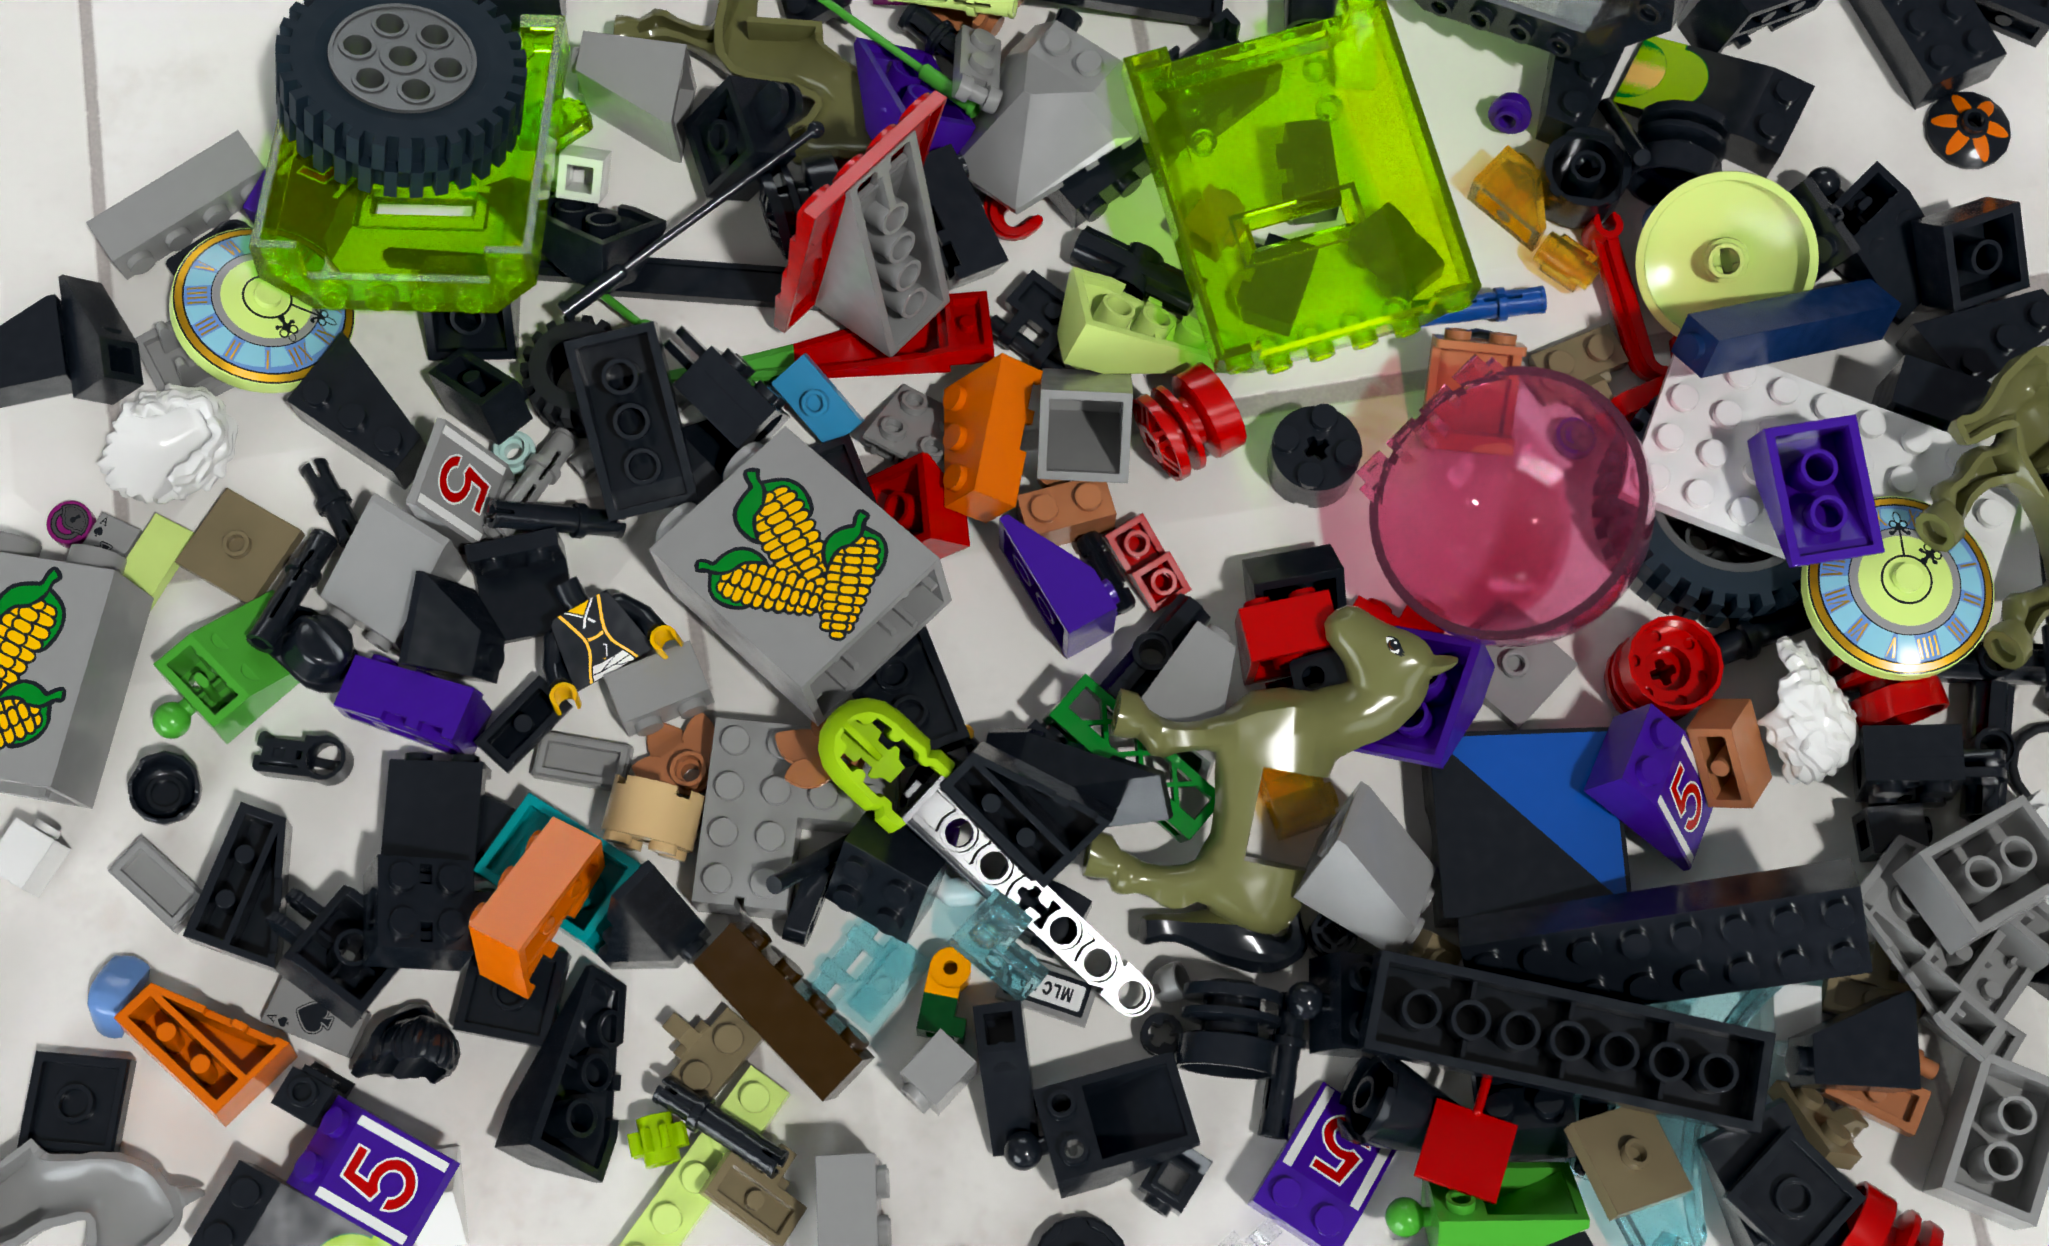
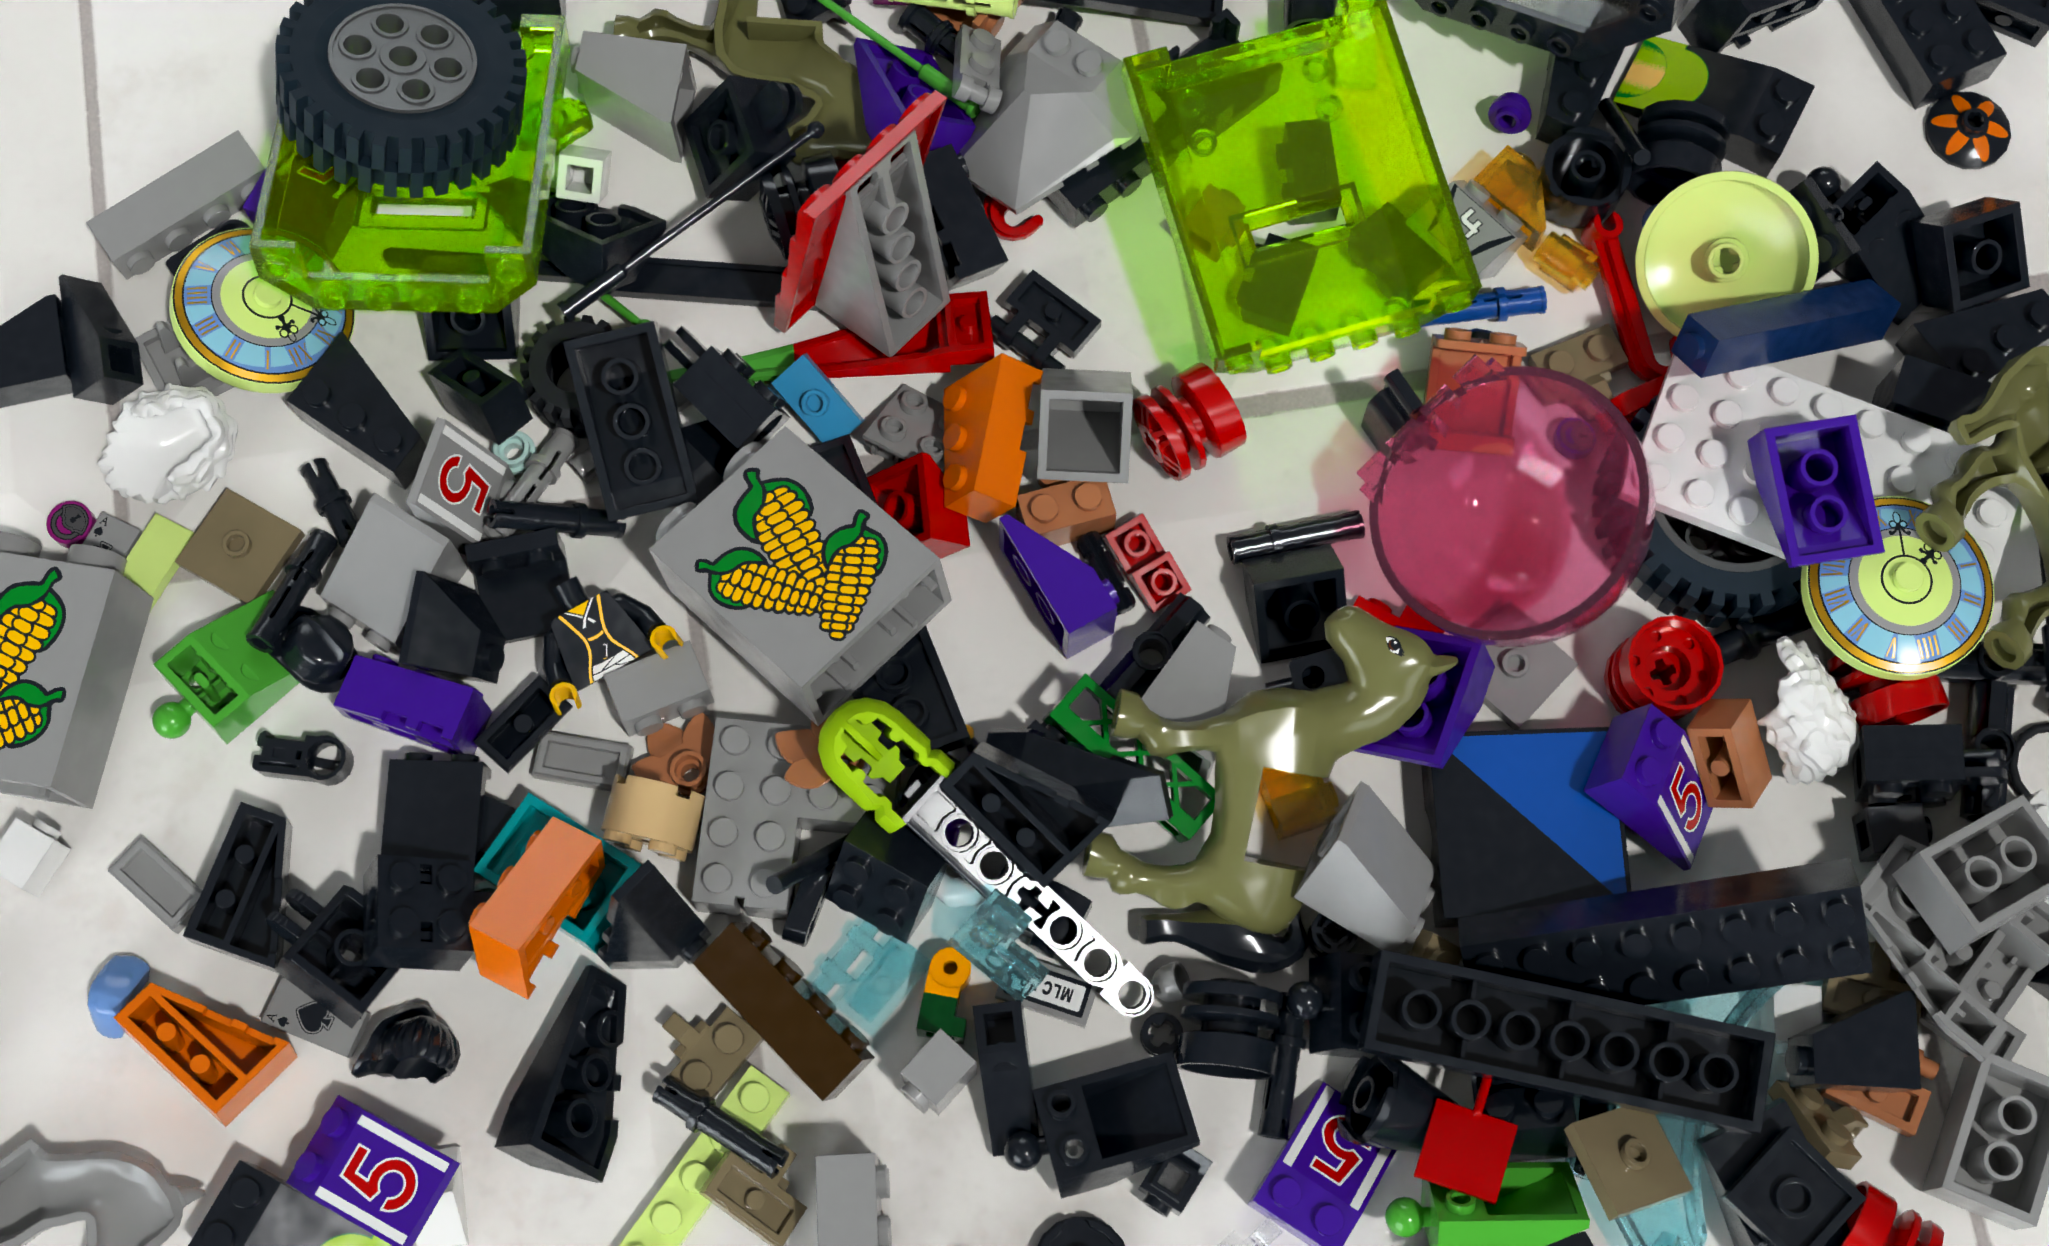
black plate [17,1051,137,1154] -> none
black hair [128,751,202,826] -> none
black window [271,1061,355,1128] -> none
black plate [453,951,572,1048] -> none
lime gear [627,1112,690,1169] -> none
yellowish green wedge [1057,267,1244,374] -> none
black piece [1070,225,1204,316] -> none
red slope [1235,587,1335,686] -> none
black brick [1267,404,1362,508] -> none
none -> black pin [1227,510,1365,565]
none -> black piece [1361,368,1427,461]
none -> light grey slope [1407,179,1528,281]

